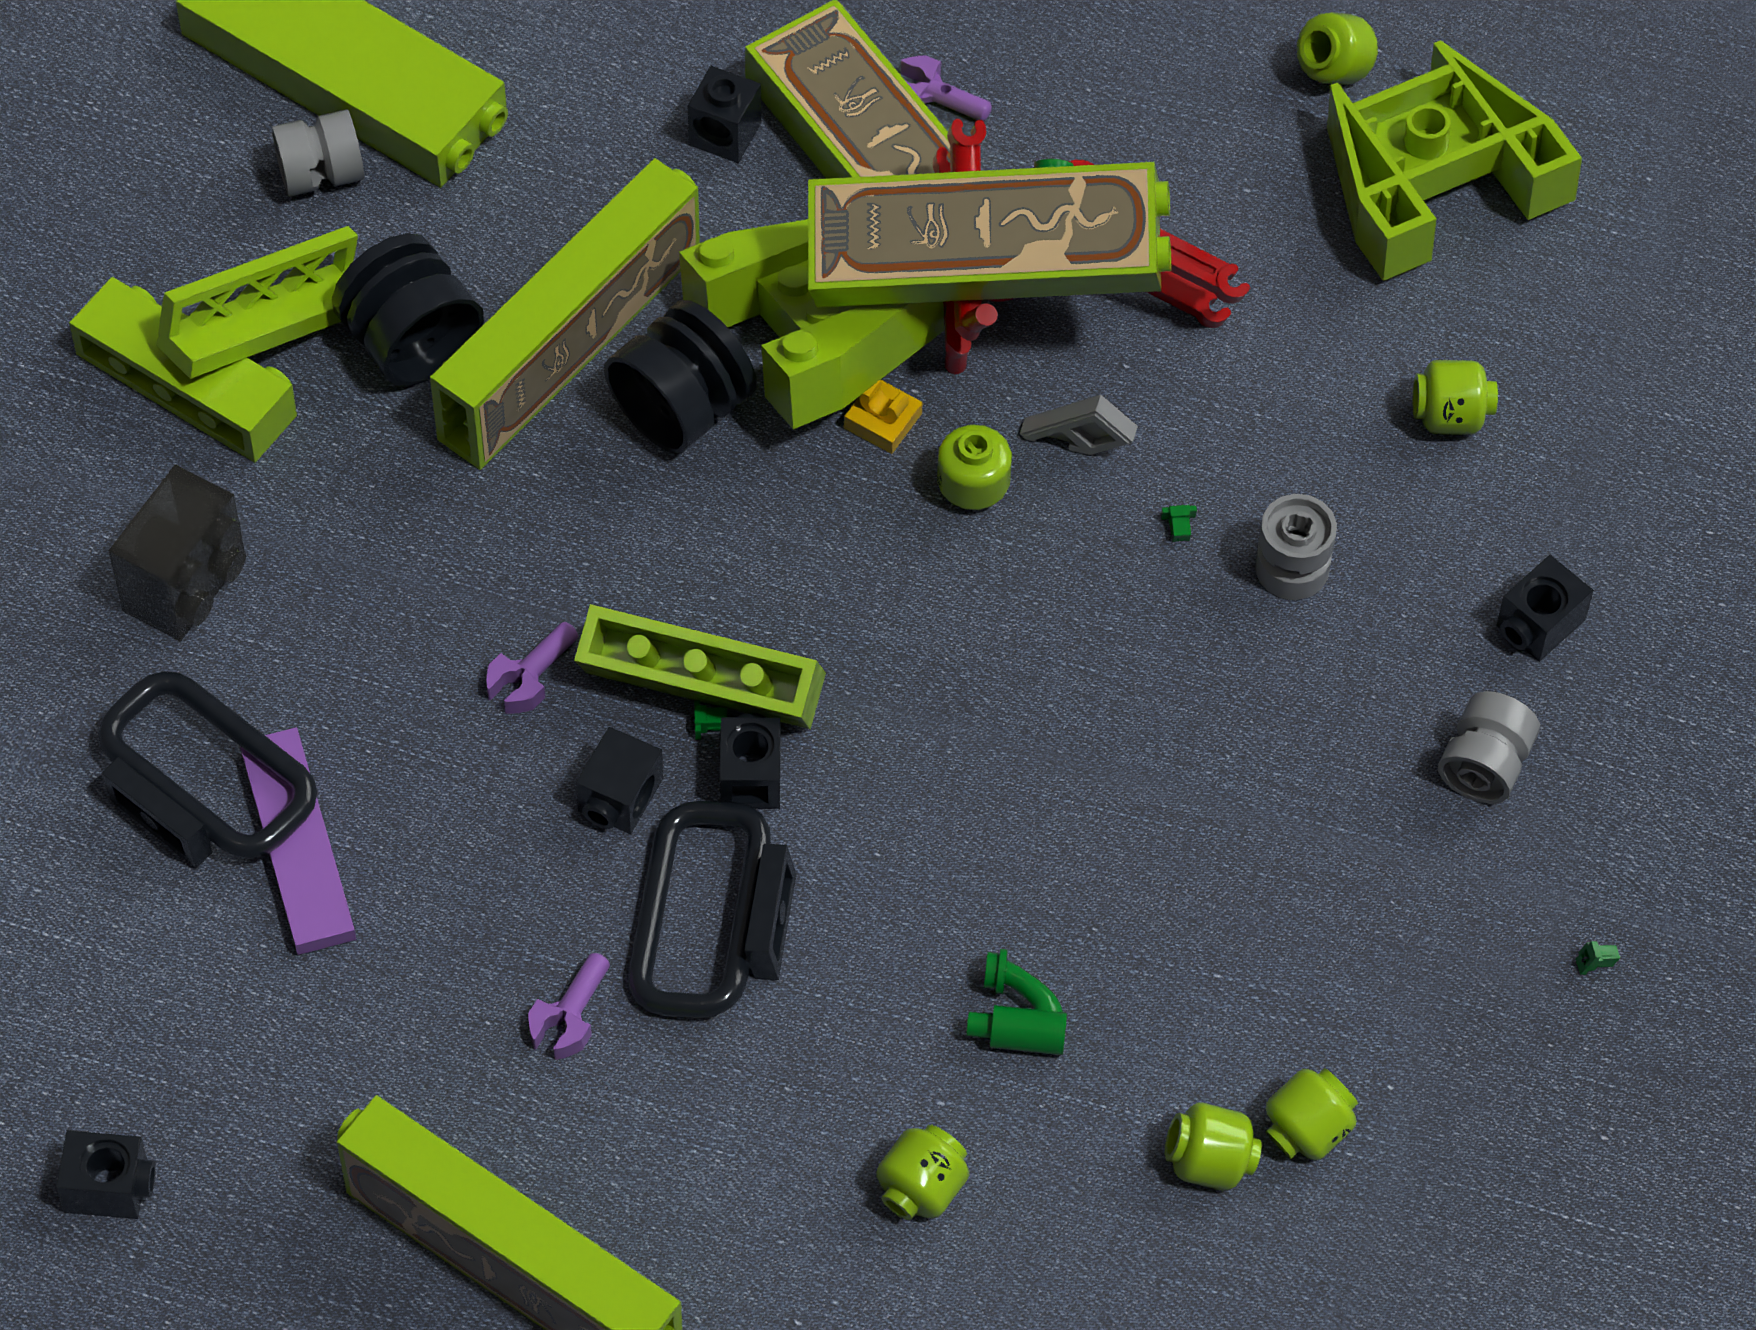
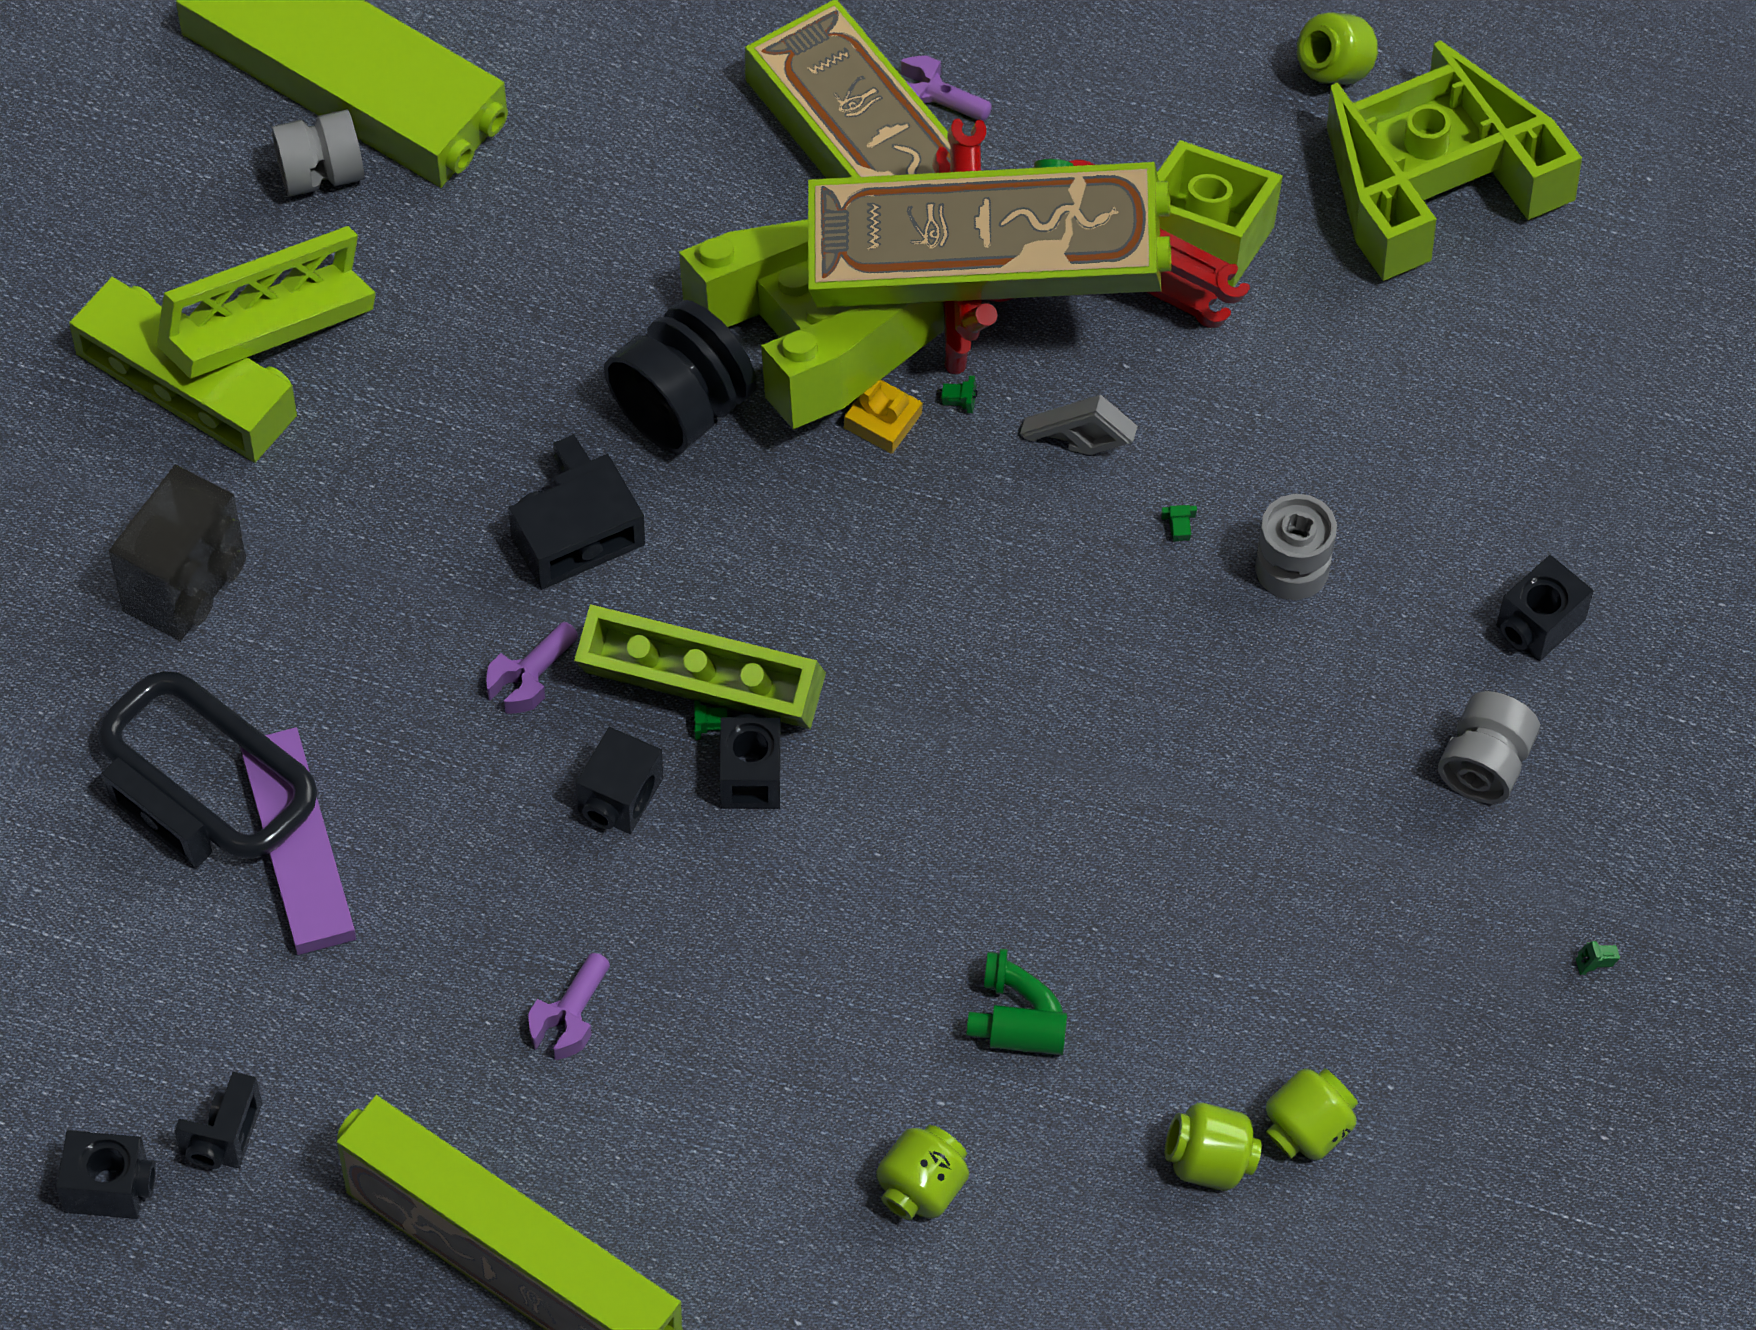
black wheel [332,233,484,386] -> none
lime brick [430,158,700,470] -> none
black bar [629,800,797,1018] -> none
black brick [687,65,761,164] -> none
lime head [937,424,1012,510] -> none
lime head [1412,360,1498,435] -> none
none -> black bracket [174,1071,262,1169]
none -> black hinge [508,434,645,590]
none -> green piece [941,375,978,413]
none -> lime brick [1157,140,1283,287]

